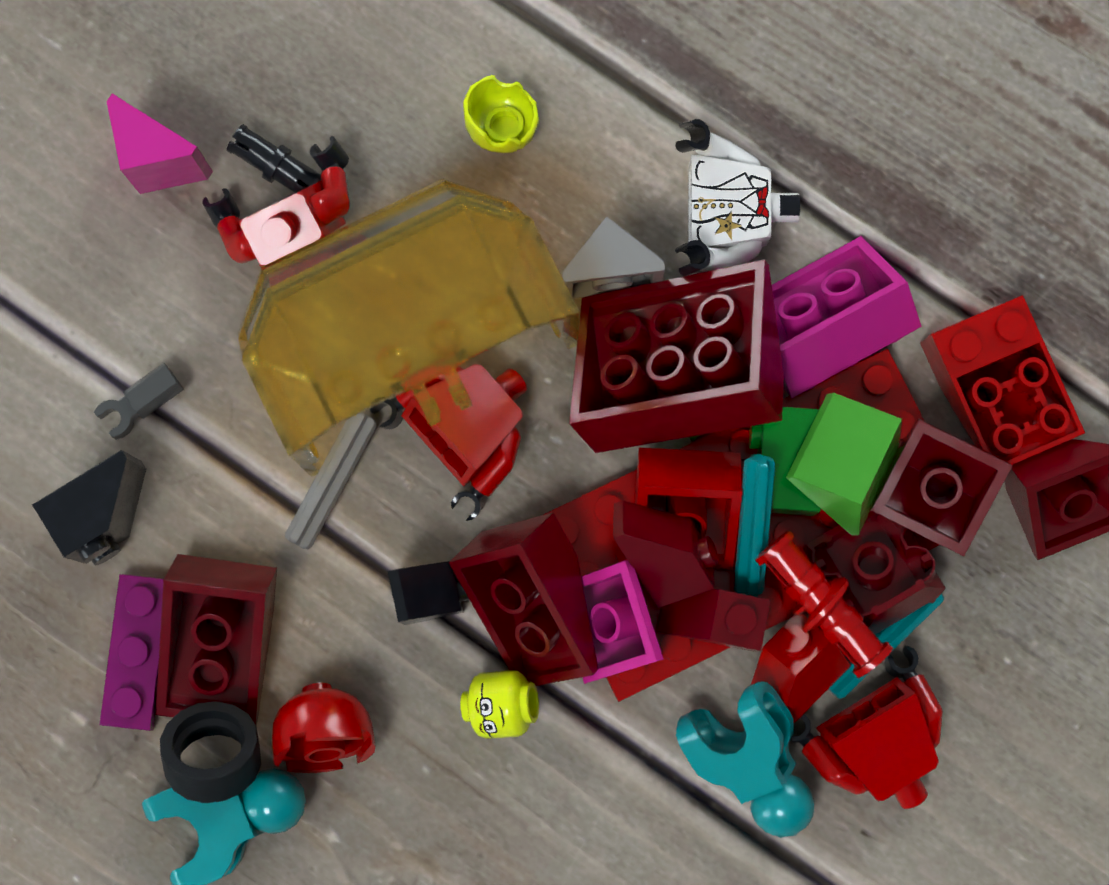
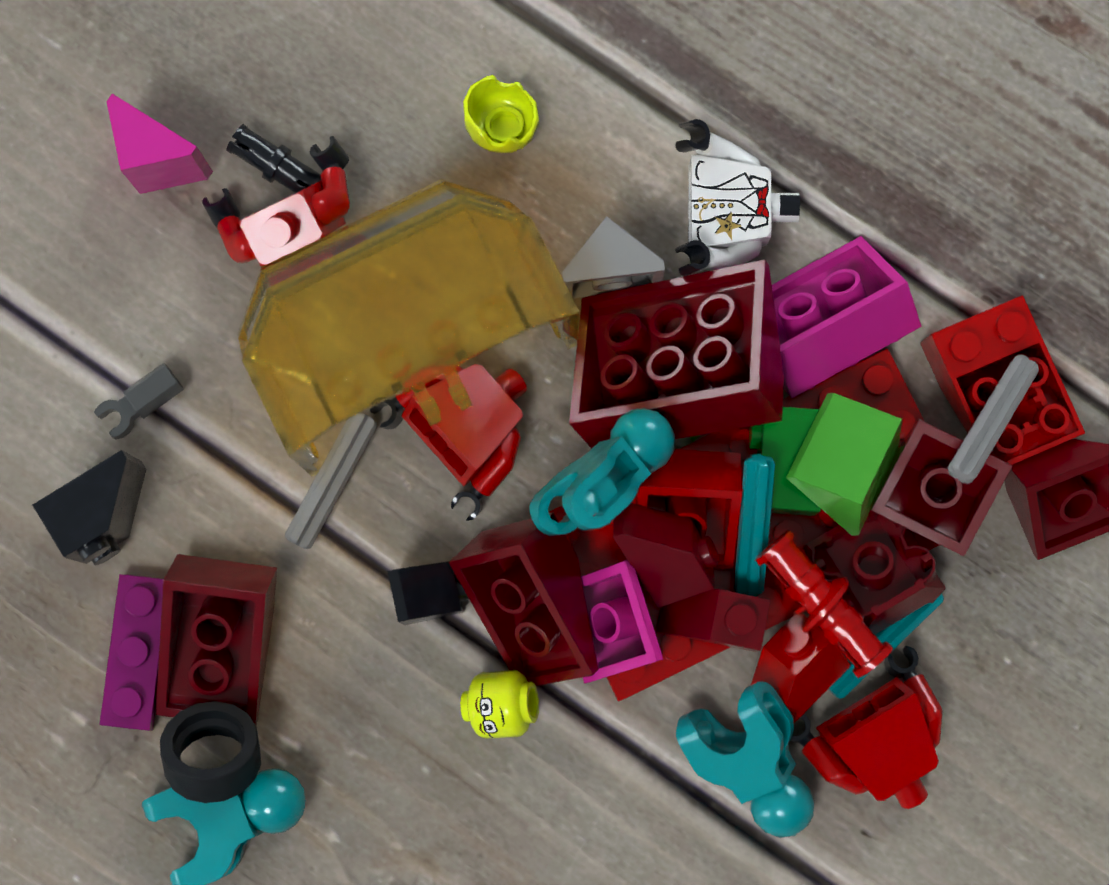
red cylinder [272,683,375,773] -> none
none -> teal piece [529,408,675,536]
none -> light grey axle [948,355,1039,484]

